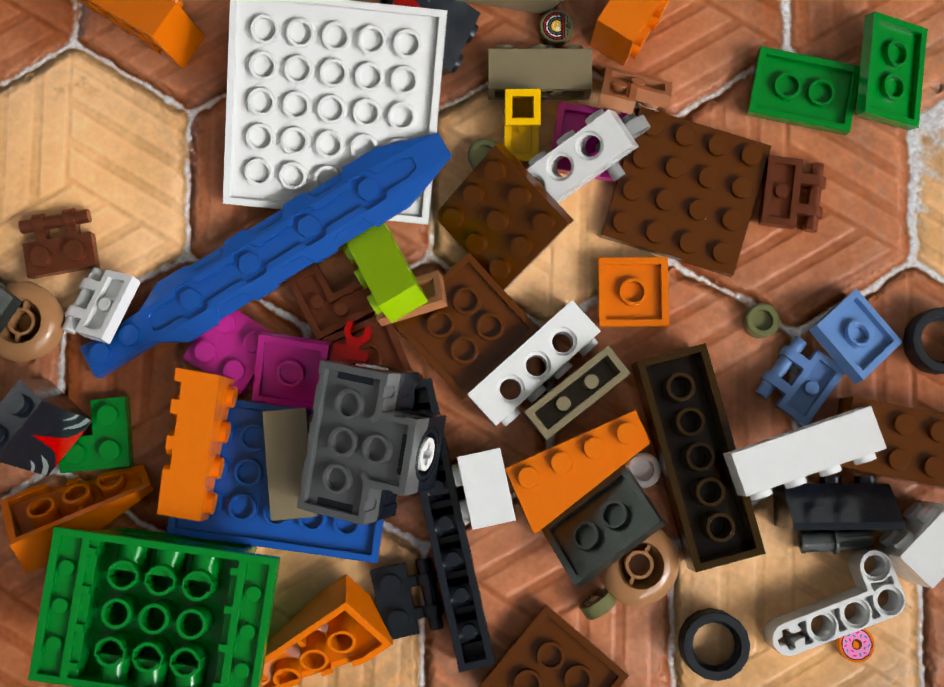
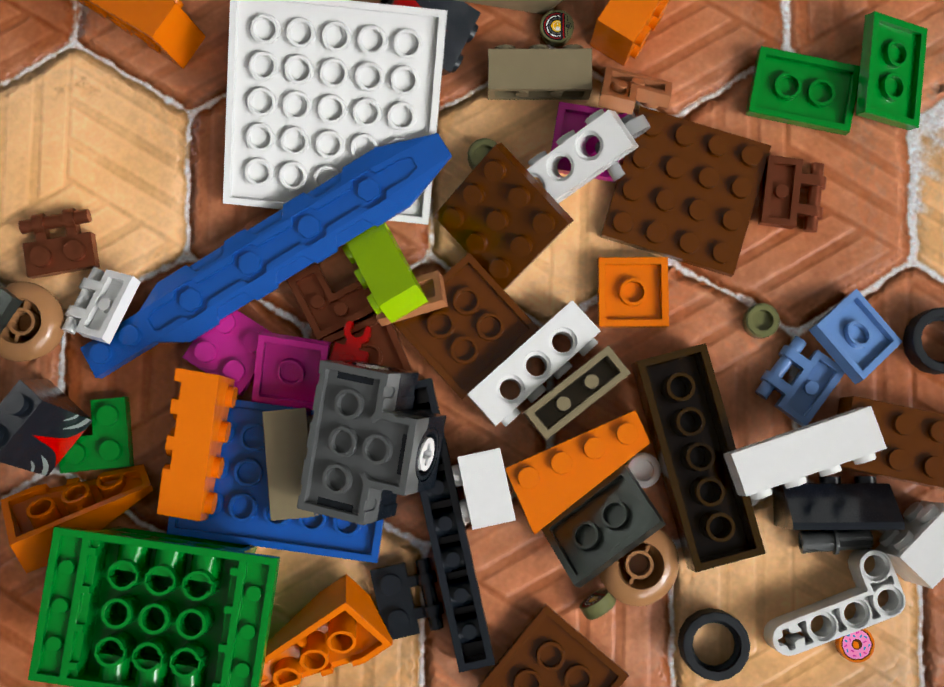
yellow brick [504,89,541,161] -> none

